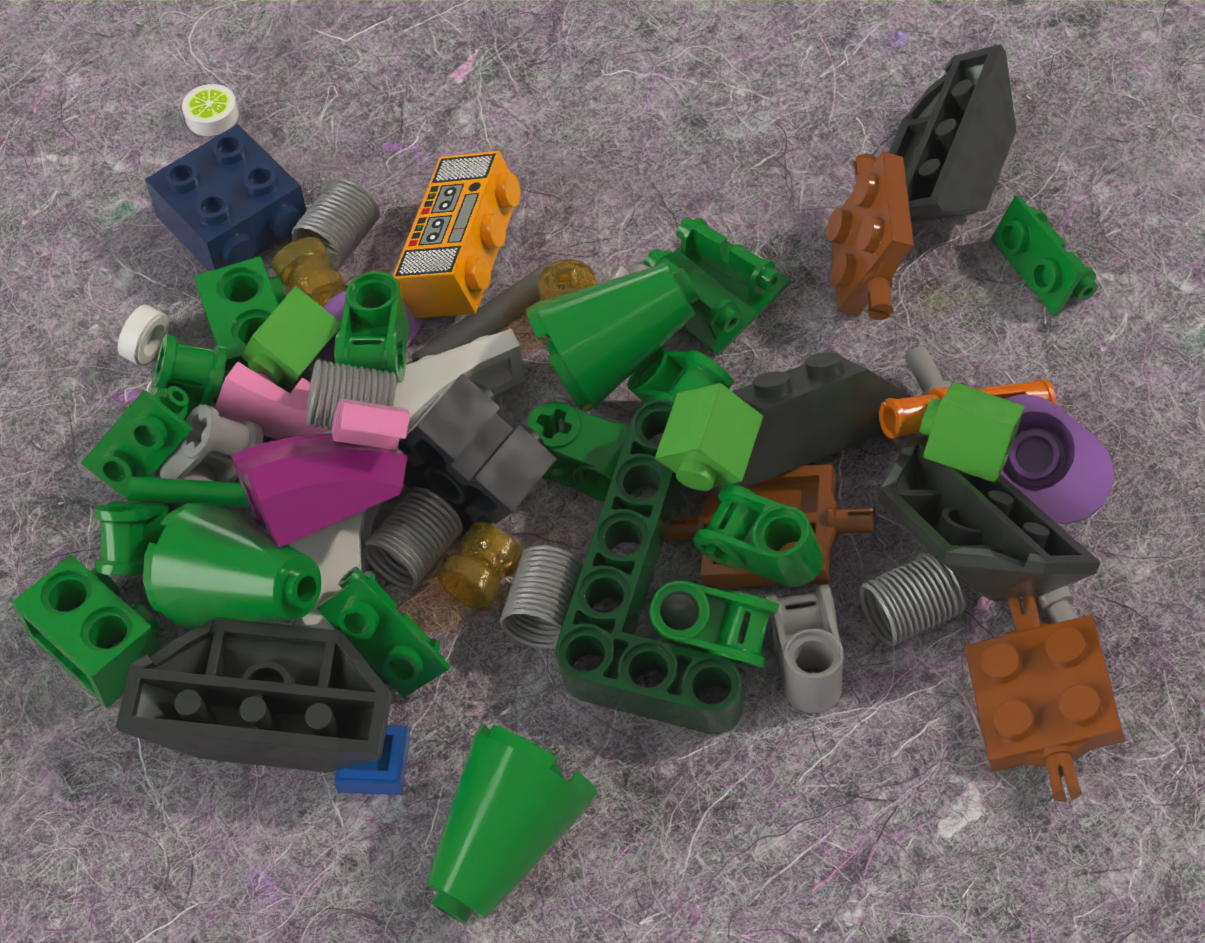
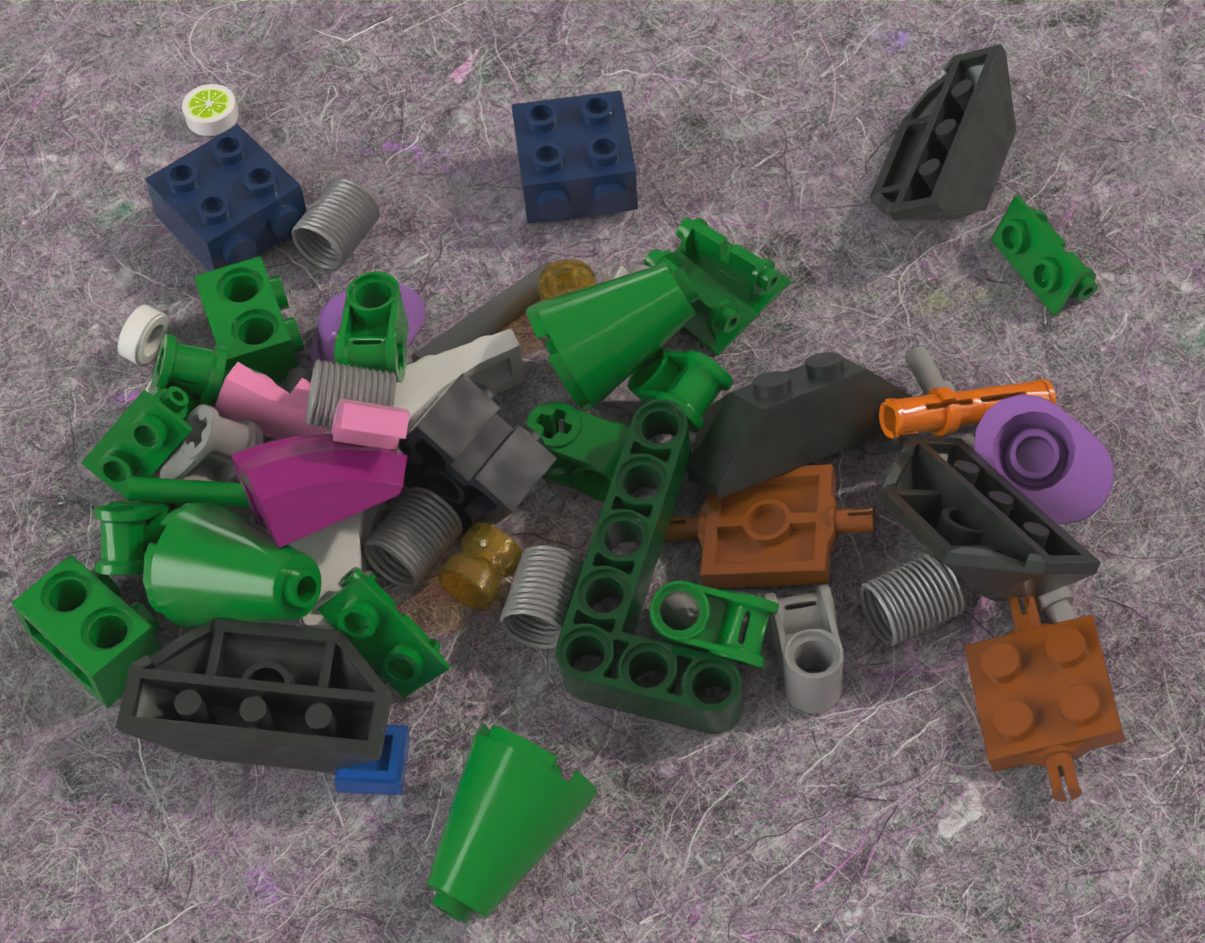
bright green brick [241,286,341,392] -> none
clear yellow wheel [272,237,348,307] -> none
light orange brick [393,151,520,318] -> none
bright green brick [655,383,763,491] -> none
green piece [693,484,824,587] -> none
dark orange plate [826,151,914,320] -> none
bright green brick [919,382,1025,483] -> none
none -> dark blue brick [511,90,638,224]

